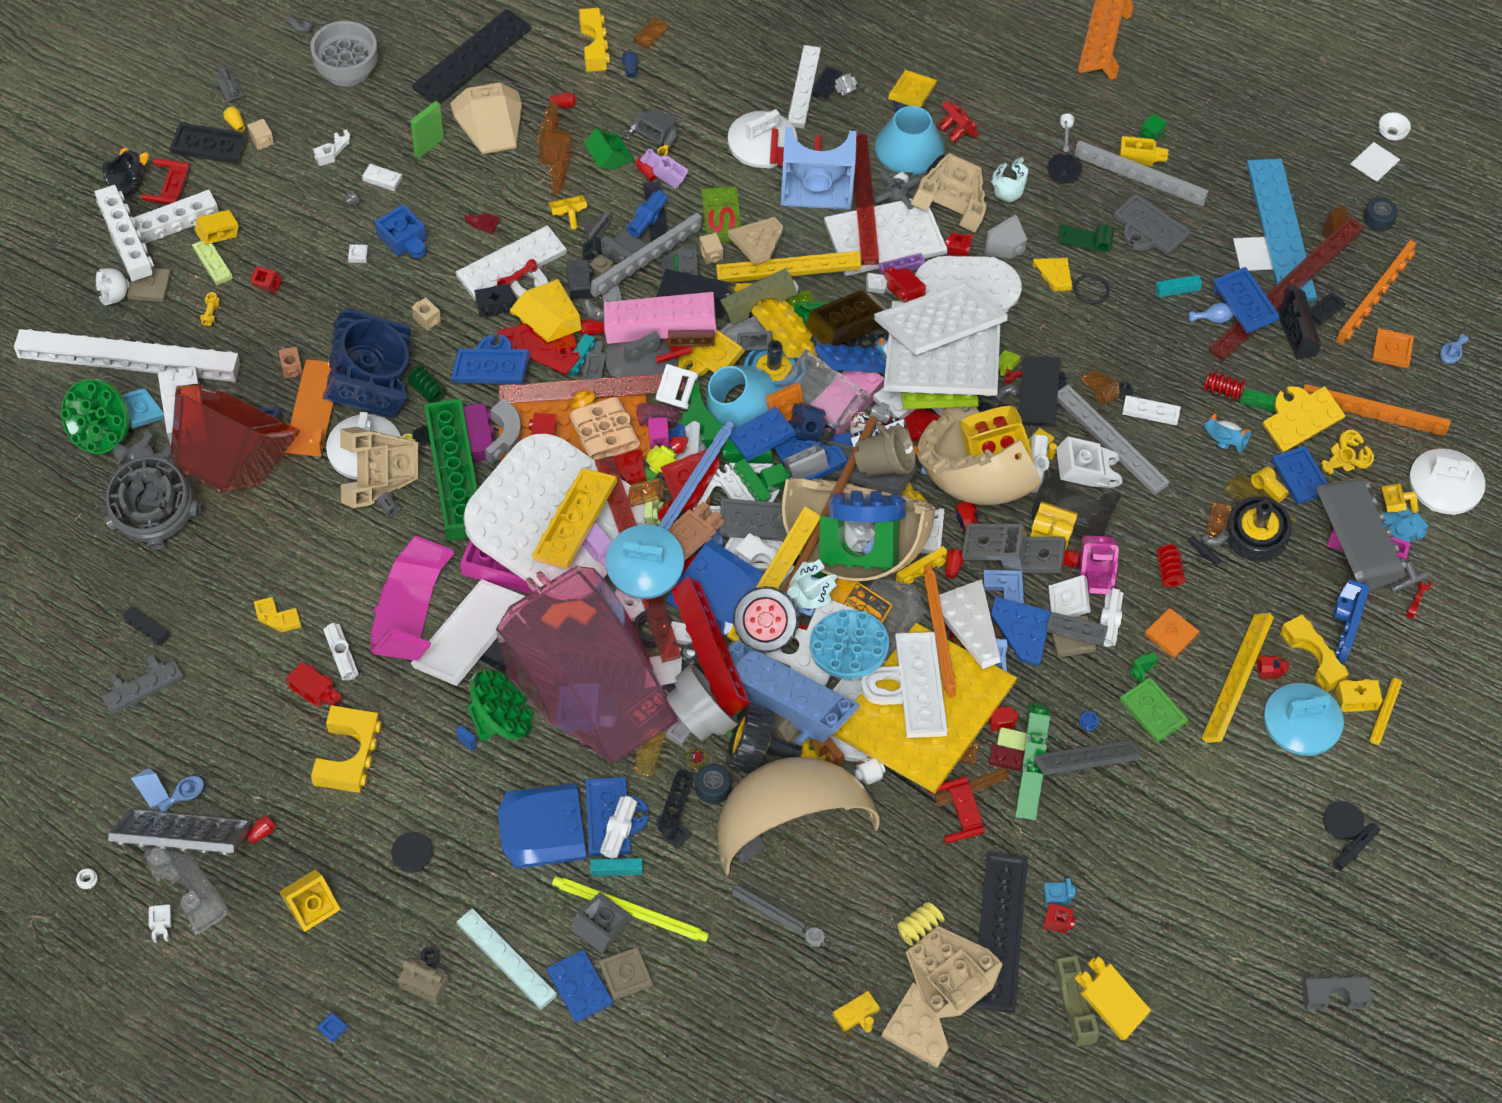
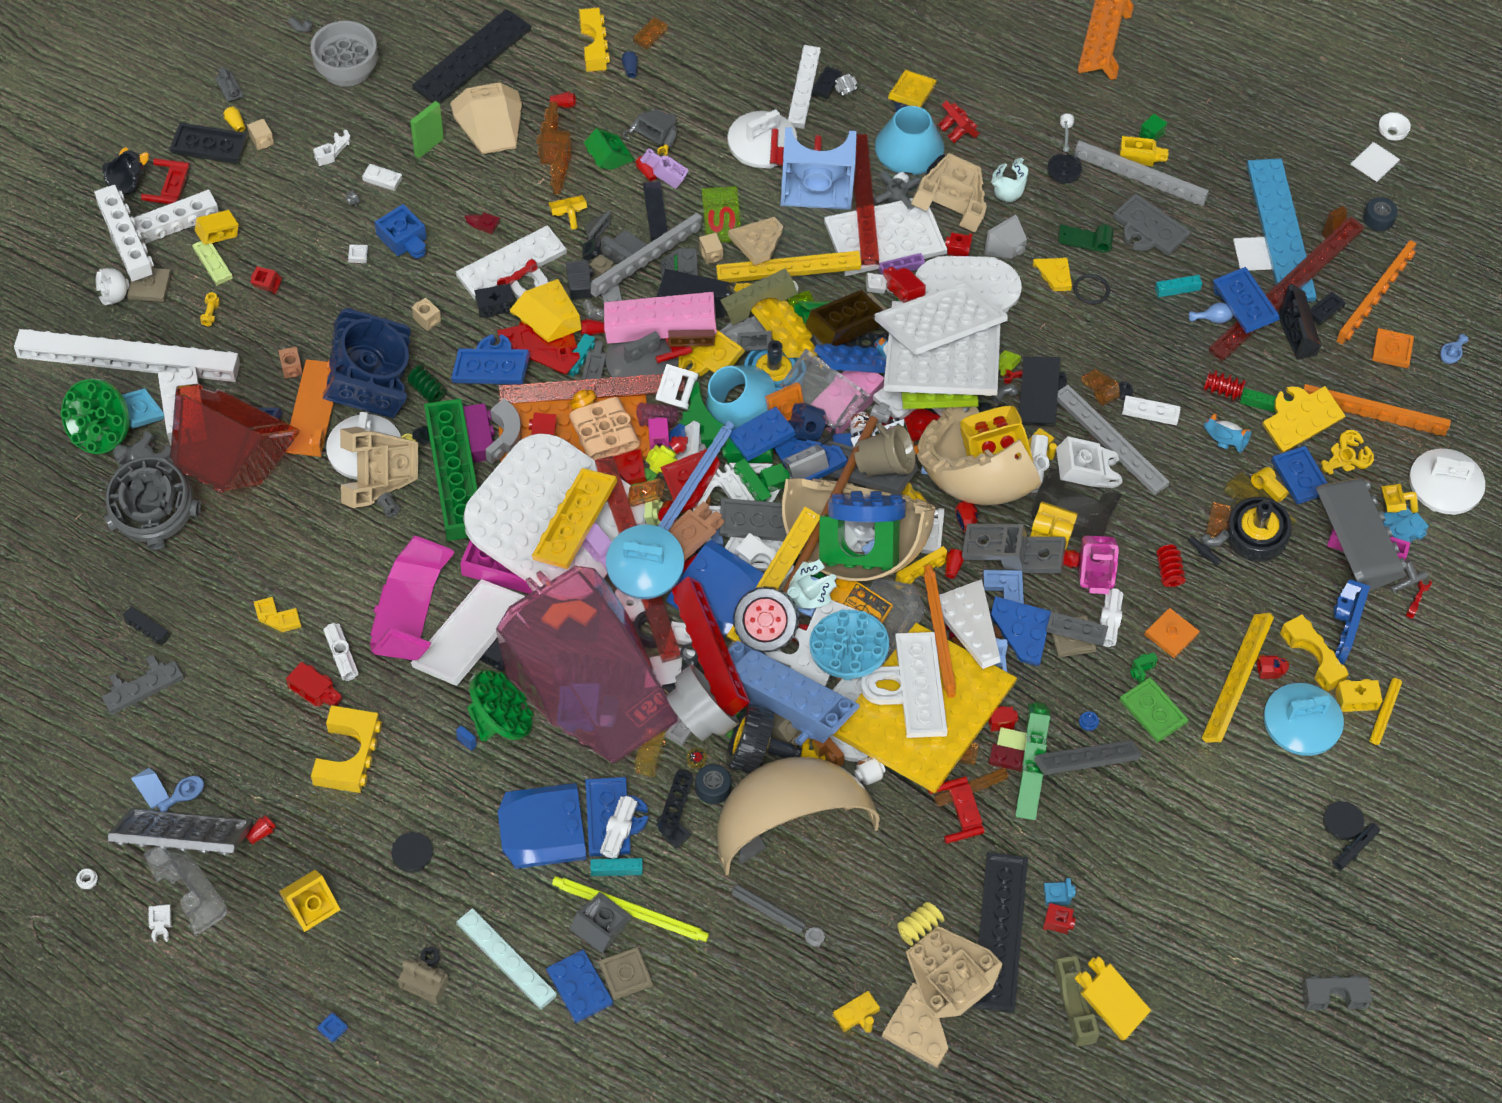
blue piece [627,190,668,238] -> none
white hinge [1049,575,1091,617] -> none

